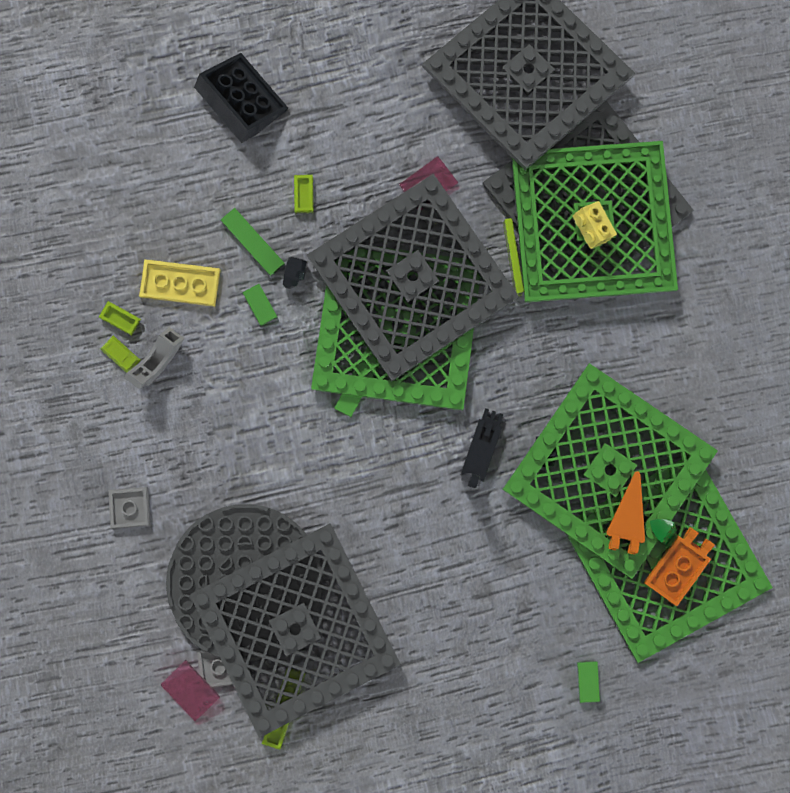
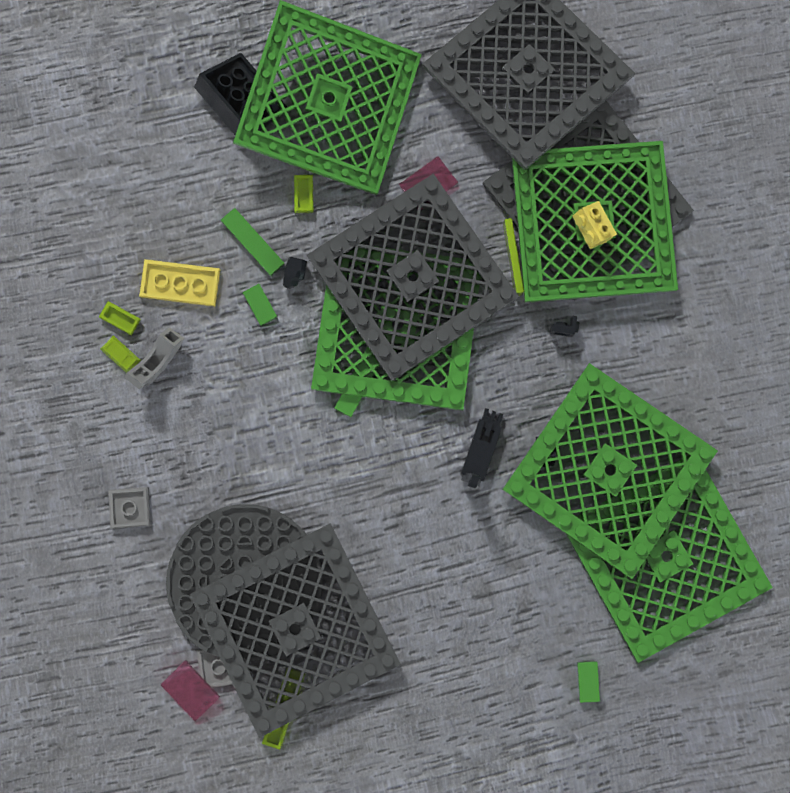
orange flag [606,471,645,555] -> none
orange tile [644,527,715,606] -> none
green tile [650,519,677,546] -> none
none -> bright green plate [233,0,422,195]
none -> black bracket [550,315,580,337]

